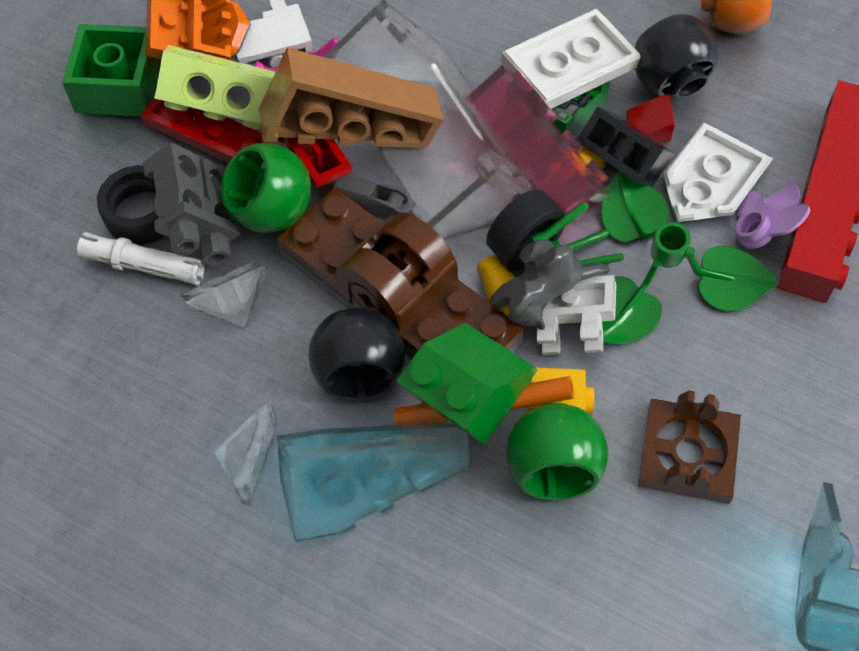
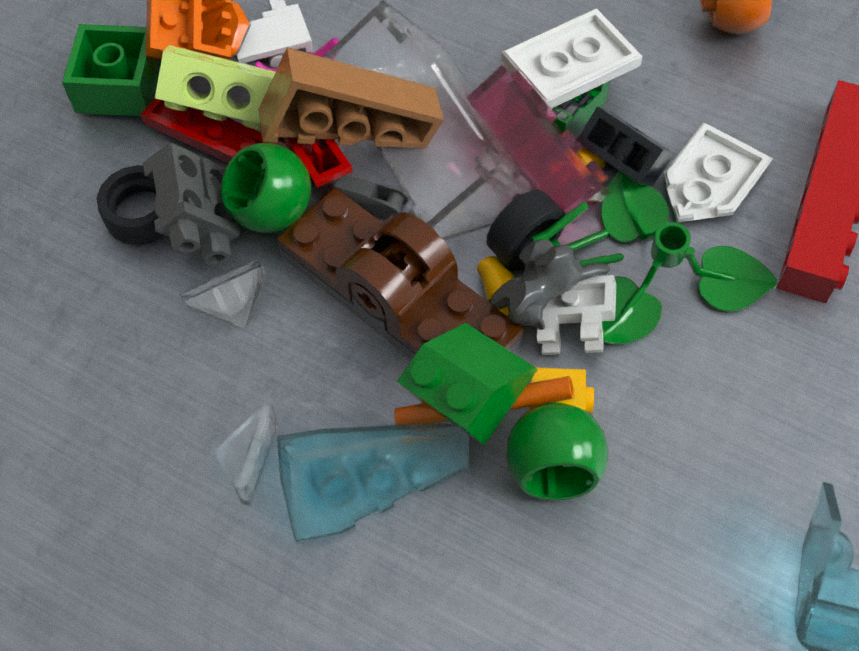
white pin [77,232,205,286] -> none
black wheel [308,307,405,401] -> none
red slope [626,95,675,142] -> none
black wheel [634,14,719,98] -> none
reddish brown piece [638,390,741,503] -> none
lavender plate [735,182,810,249] -> none

